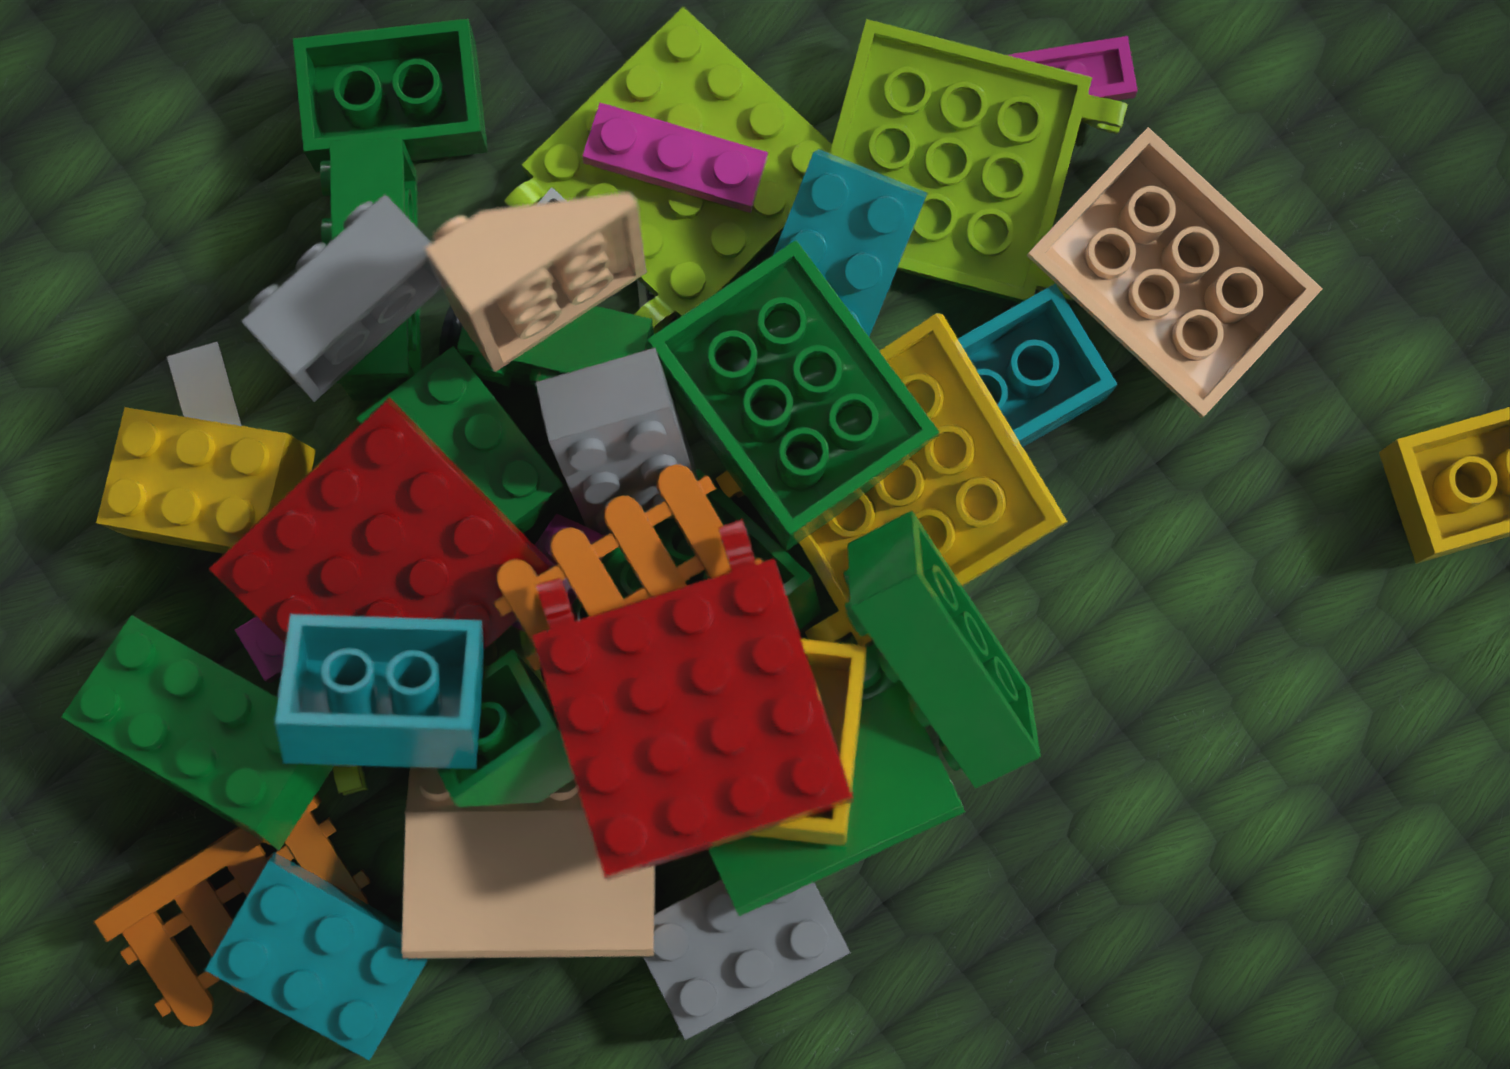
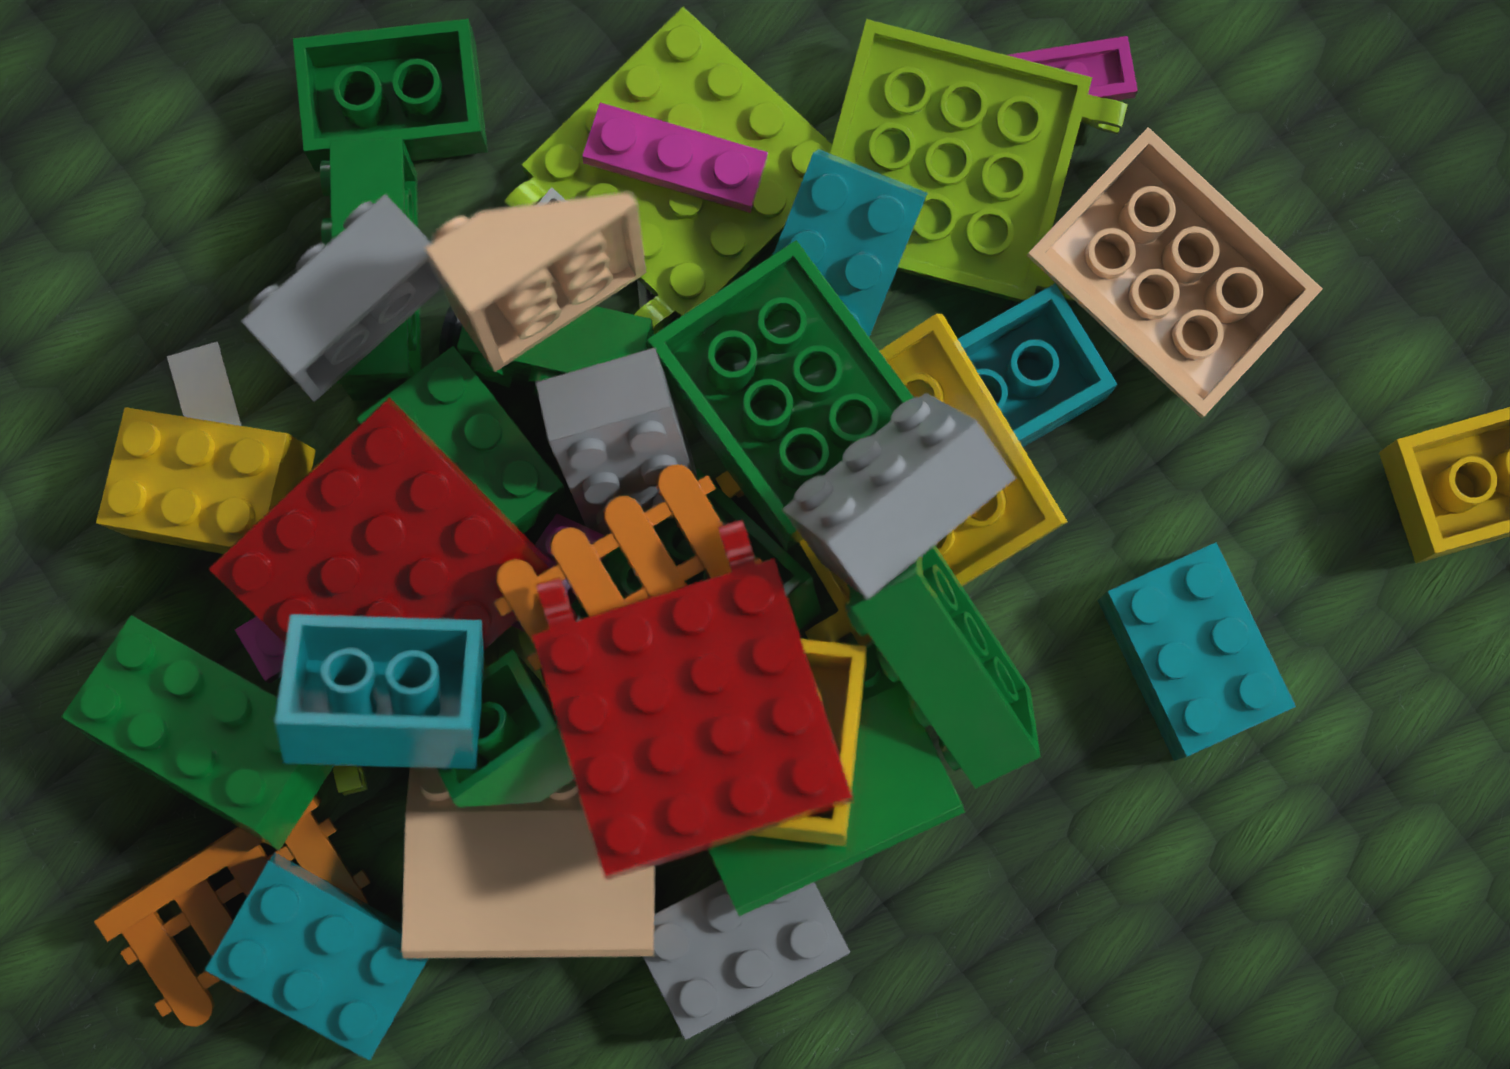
none -> light grey brick [782,393,1015,599]
none -> teal brick [1097,542,1296,761]

